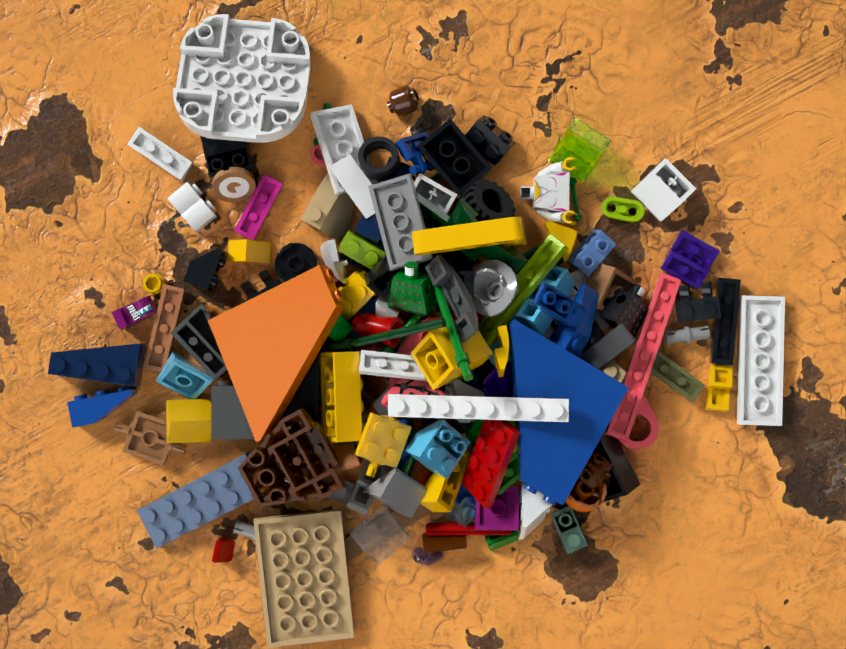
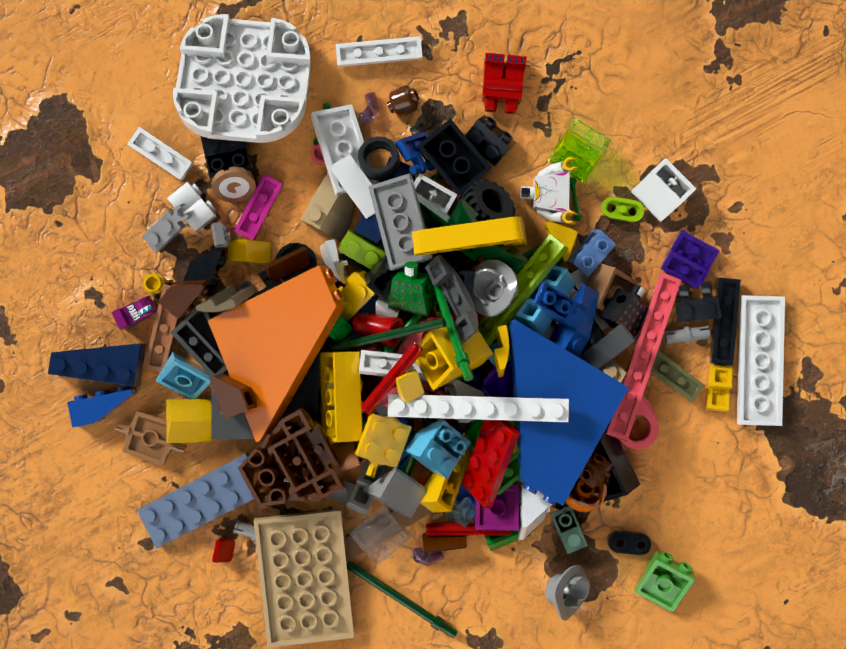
none -> light grey plate [142,203,193,253]
none -> reddish brown slope [158,280,210,319]
none -> dark tan slope [196,284,257,312]
none -> reddish brown slope [209,373,257,419]
none -> light grey slope [211,222,231,249]
none -> reddish brown slope [265,246,310,282]
none -> white plate [335,36,423,67]
none -> dark green bar [347,560,458,639]
none -> arm [359,92,379,124]
none -> red axle [361,343,423,415]
none -> yellow slope [396,369,424,403]
none -> red hips [482,53,527,114]
none -> light grey hat [545,565,590,621]
none -> black plate [607,530,651,555]
none -> bright green plate [634,551,695,613]

